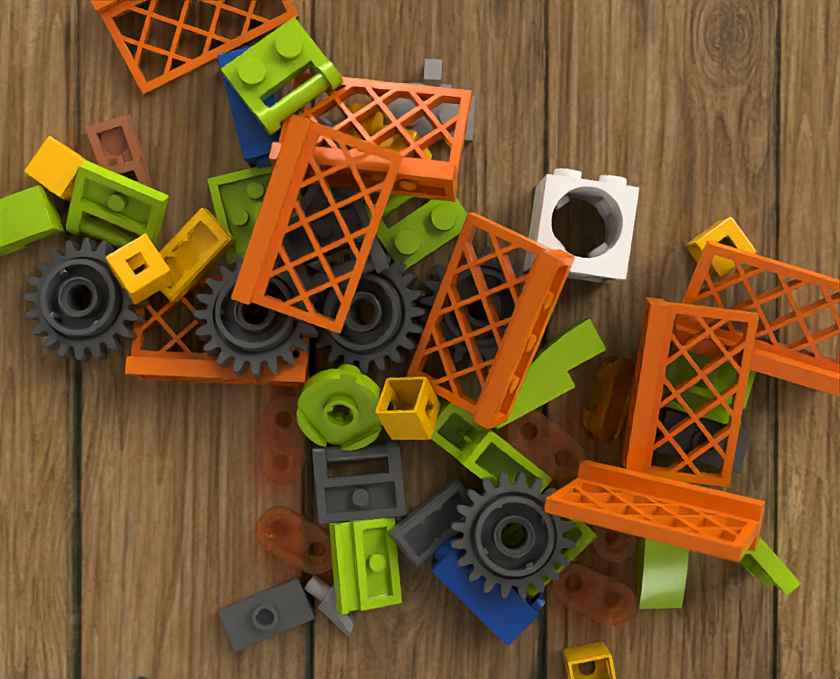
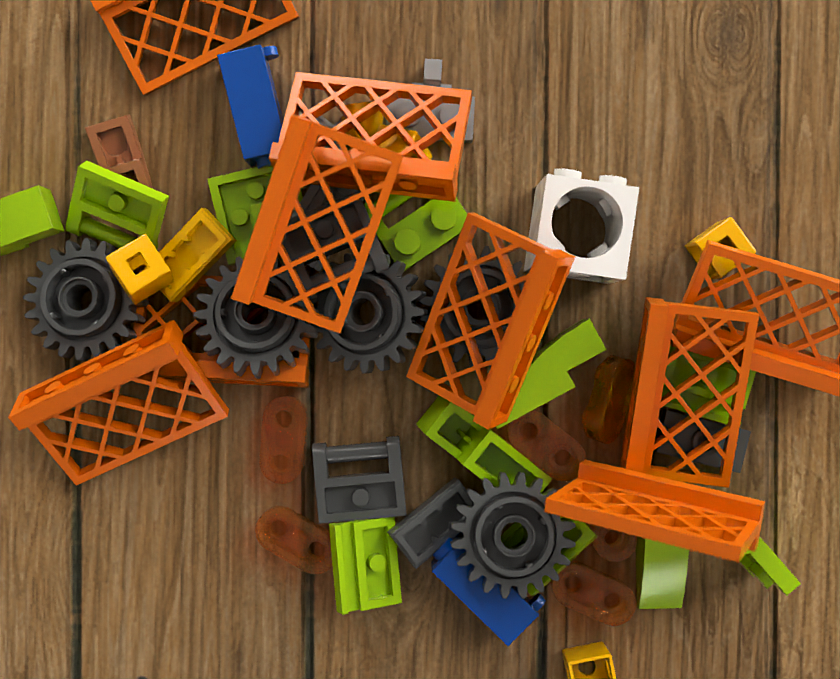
yellow piece [24,136,88,202] -> none
dark grey plate [218,575,316,652] -> none
lime plate [221,16,344,136] -> none
lime plate [296,364,382,451] -> none
light grey bar [304,575,356,637] -> none
yellow piece [375,377,441,440] -> none
none -> orange fence [8,320,229,486]

